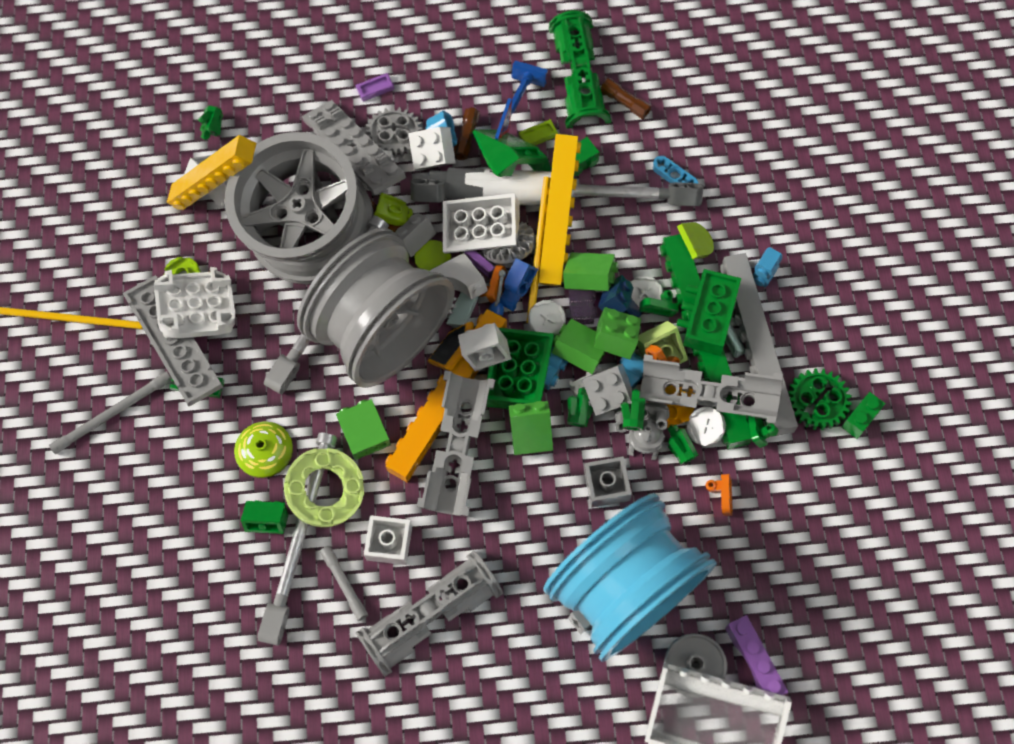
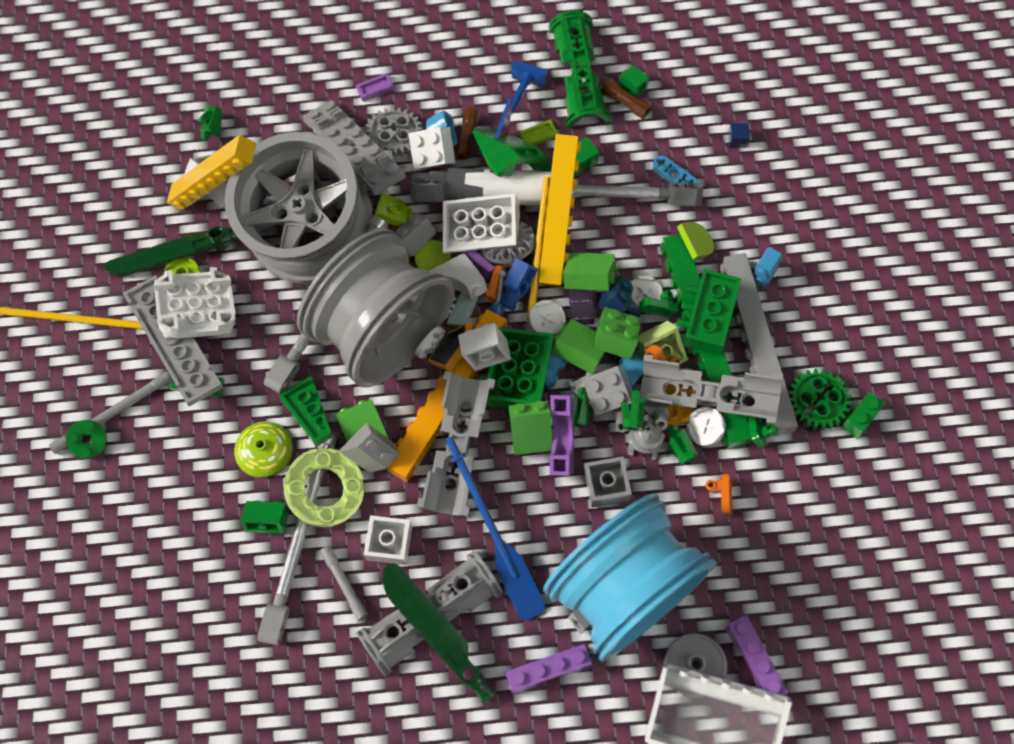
light aqua slope [725,323,745,358] -> none
none -> green plate [65,420,107,458]
none -> dark green piece [104,226,239,276]
none -> green wing [279,376,333,447]
none -> light grey slope [340,422,400,473]
none -> dark green piece [382,563,497,704]
none -> white tile [415,326,445,359]
none -> blue piece [445,436,545,620]
none -> medium lavender arch [505,644,592,695]
none -> medium lavender arch [550,395,575,476]
none -> green brick [620,65,649,97]
none -> dark blue piece [728,122,750,148]

